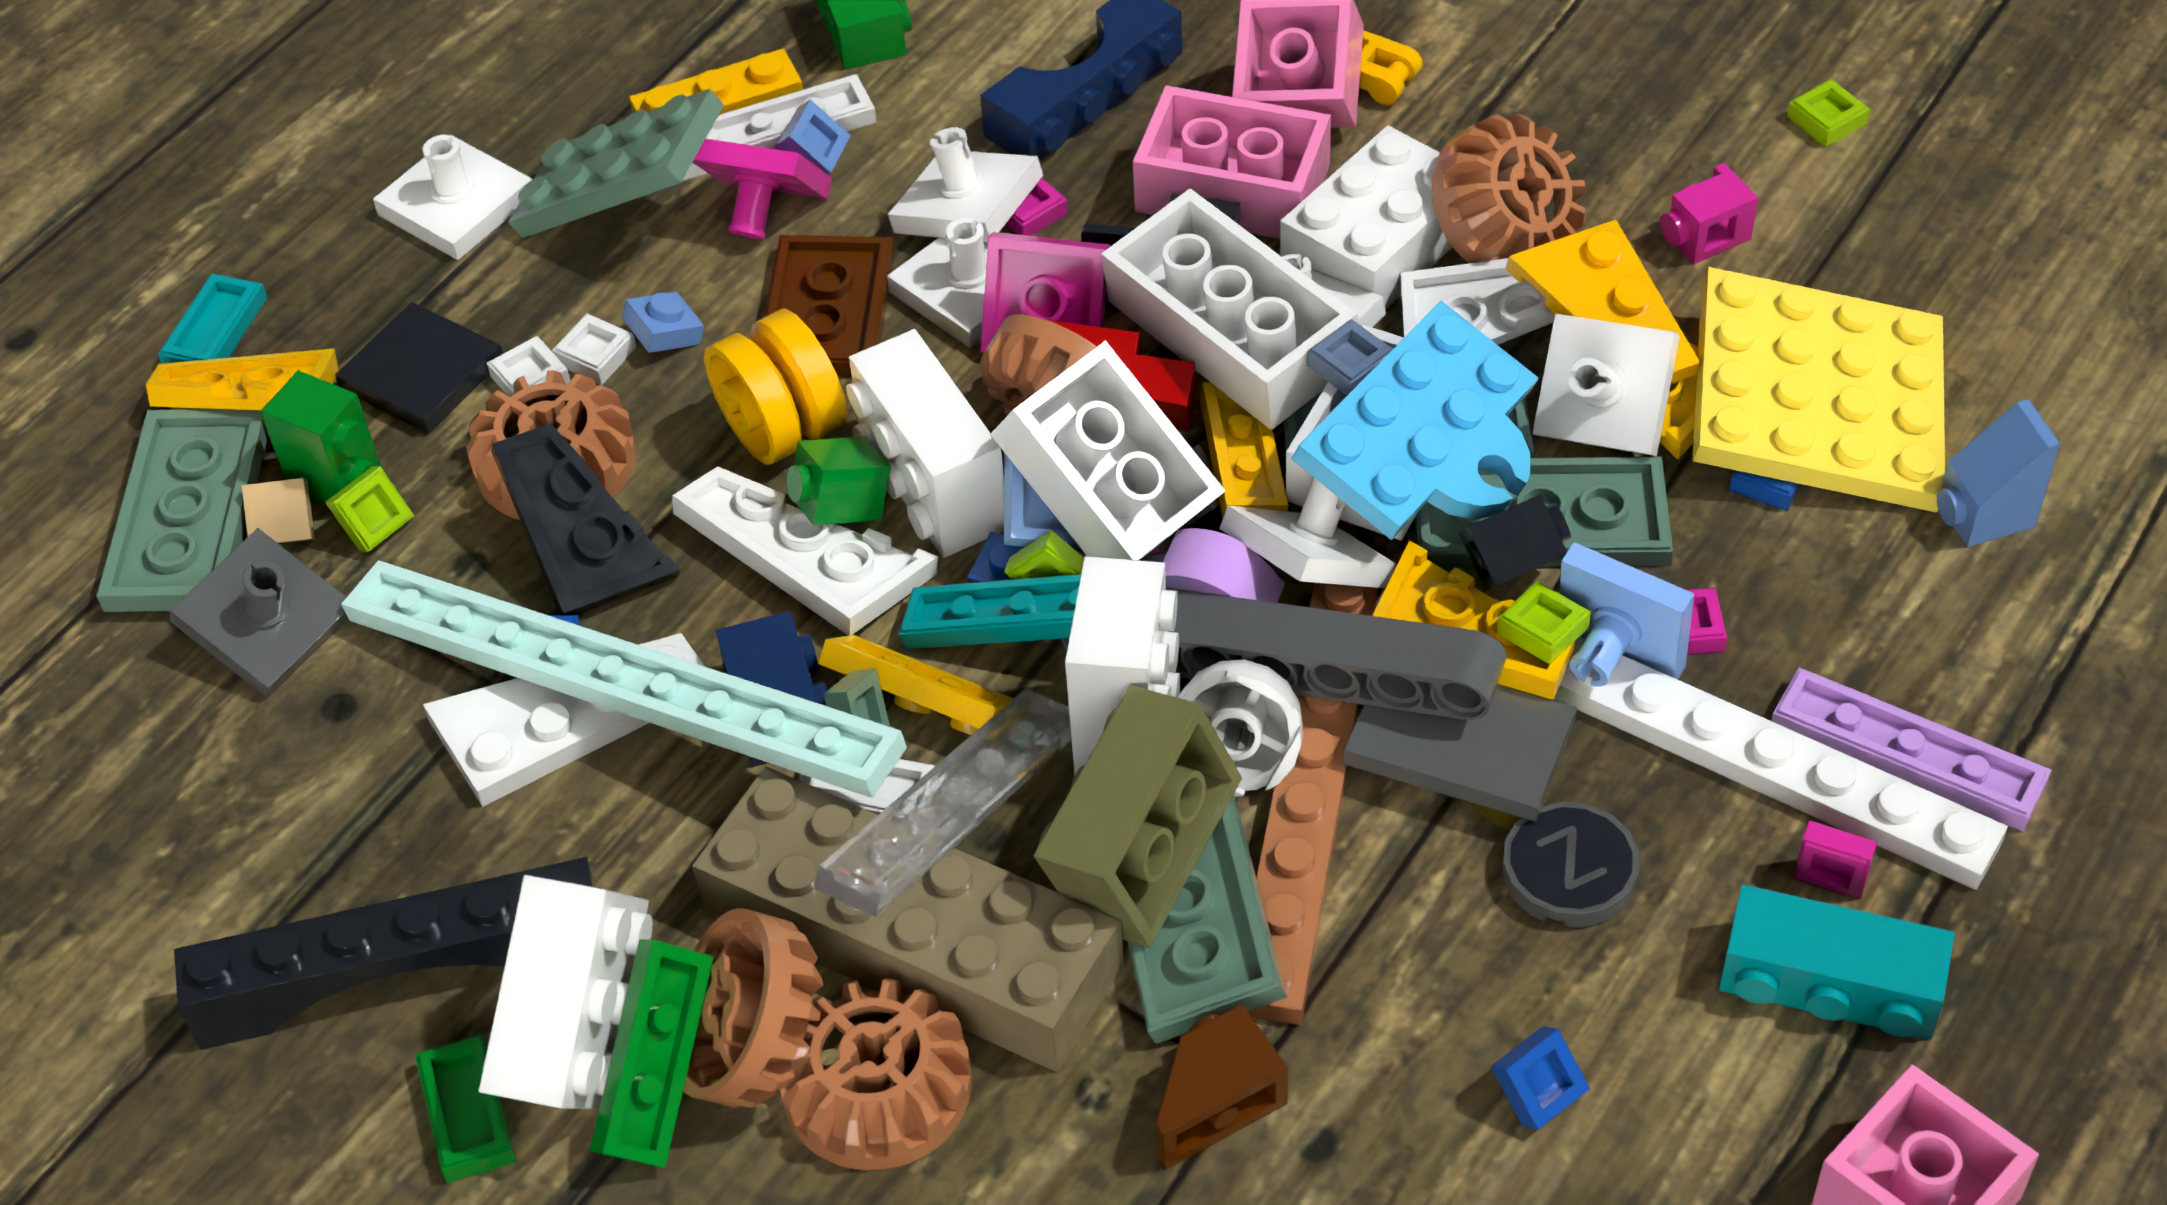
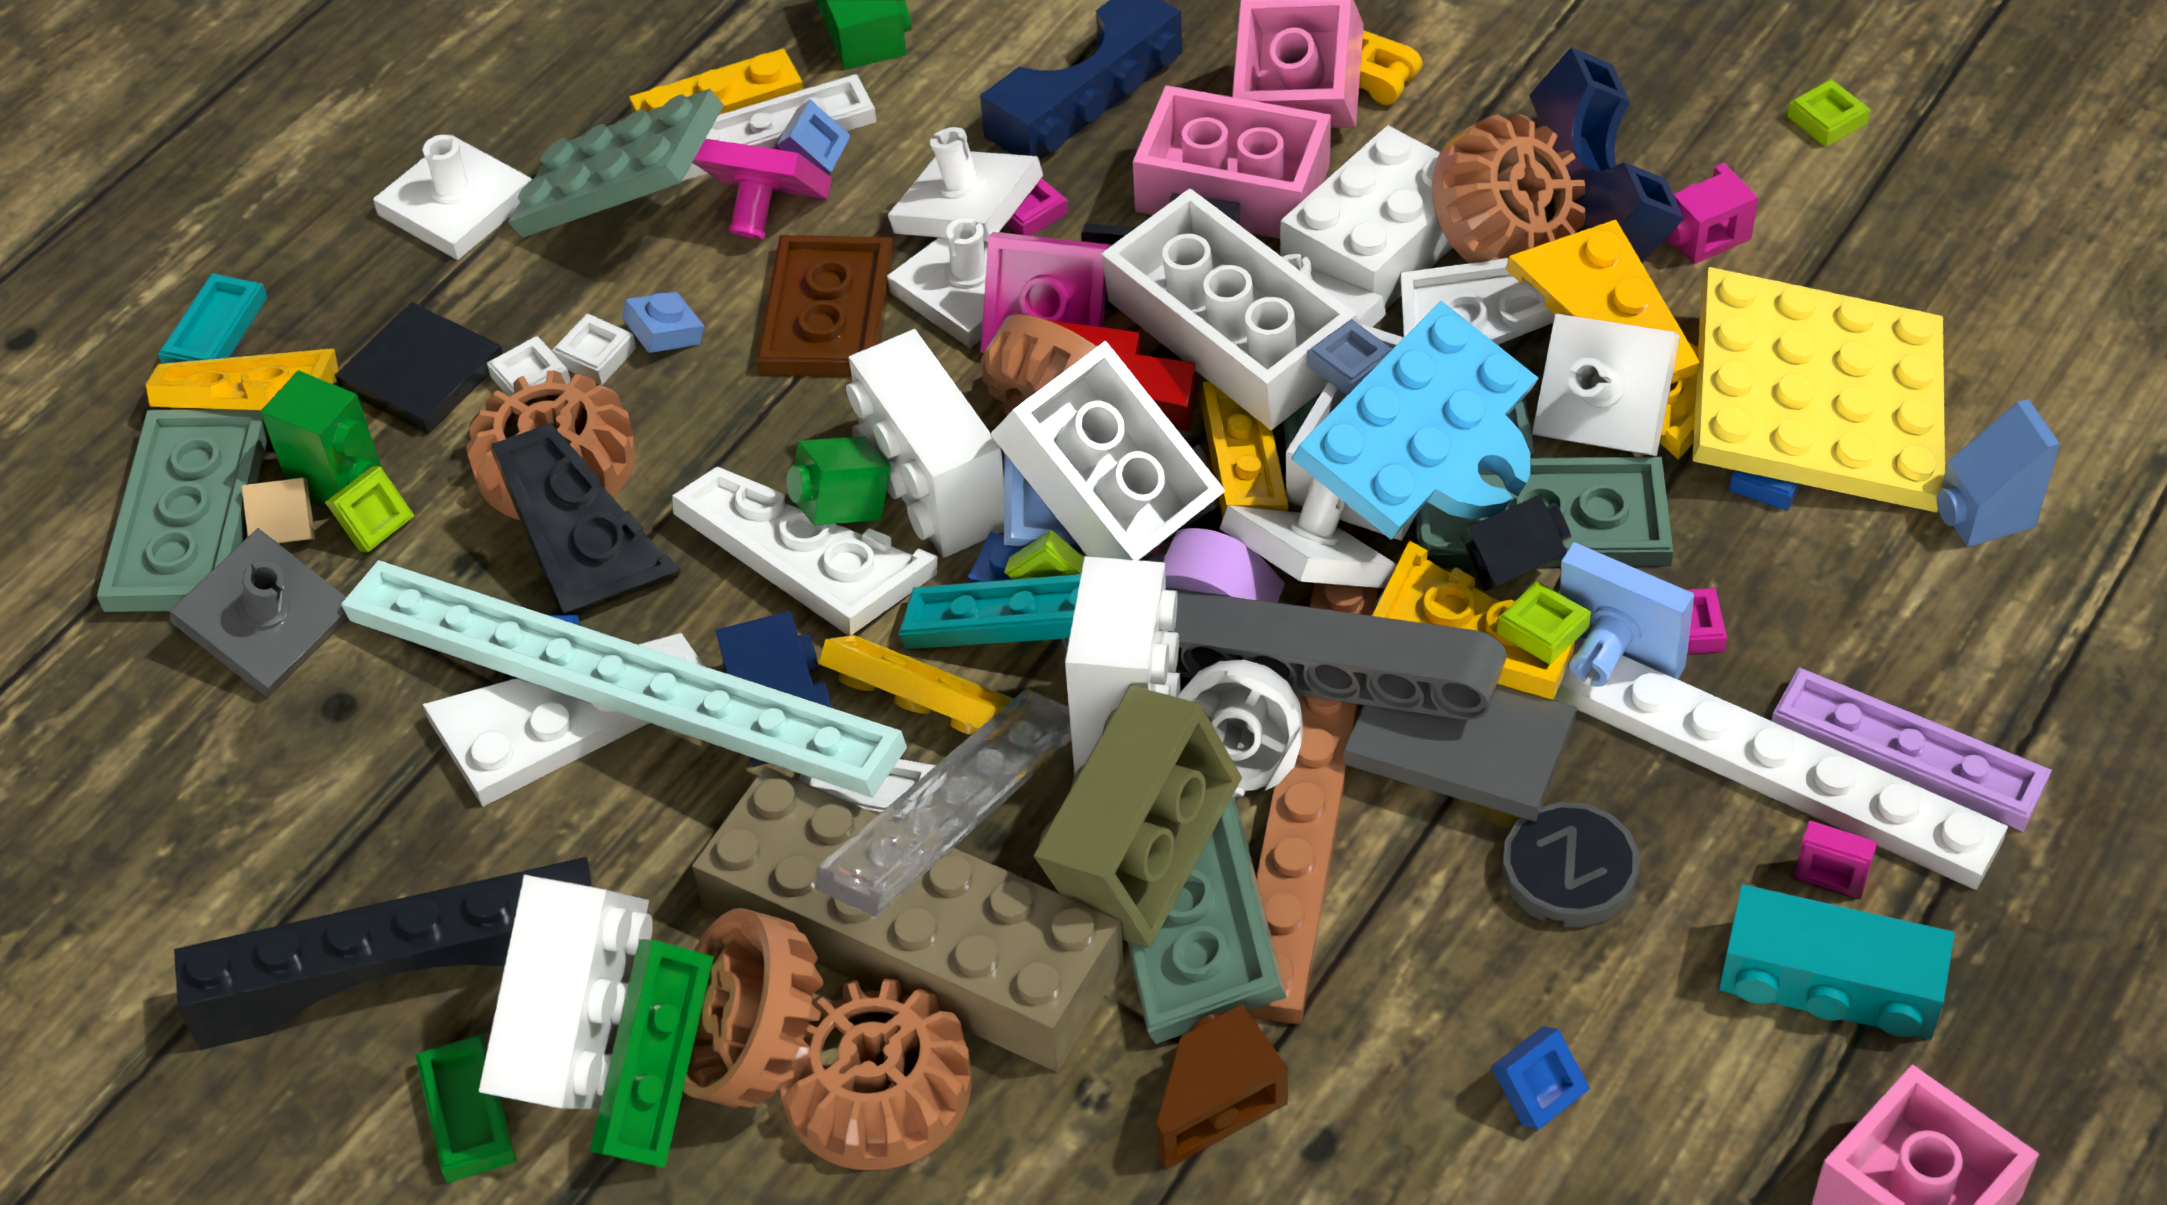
yellow wheel [703,308,848,465] -> none
sand green plate [824,669,890,727] -> none
none -> dark blue arch [1529,47,1685,263]

